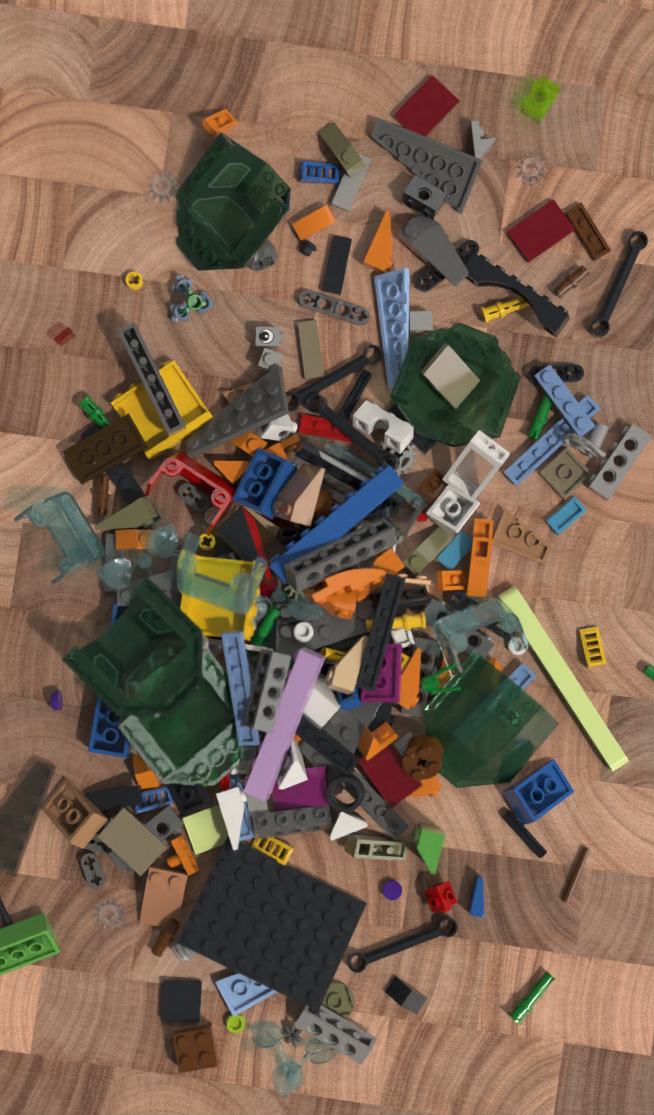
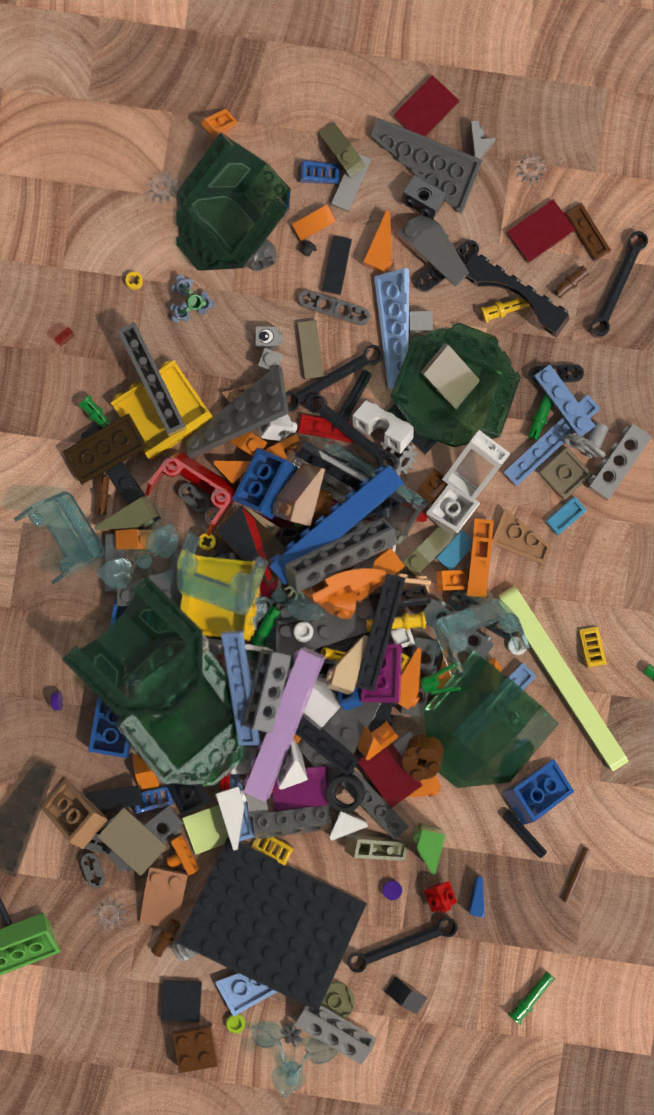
clear neon green brick [520,75,562,124] -> none

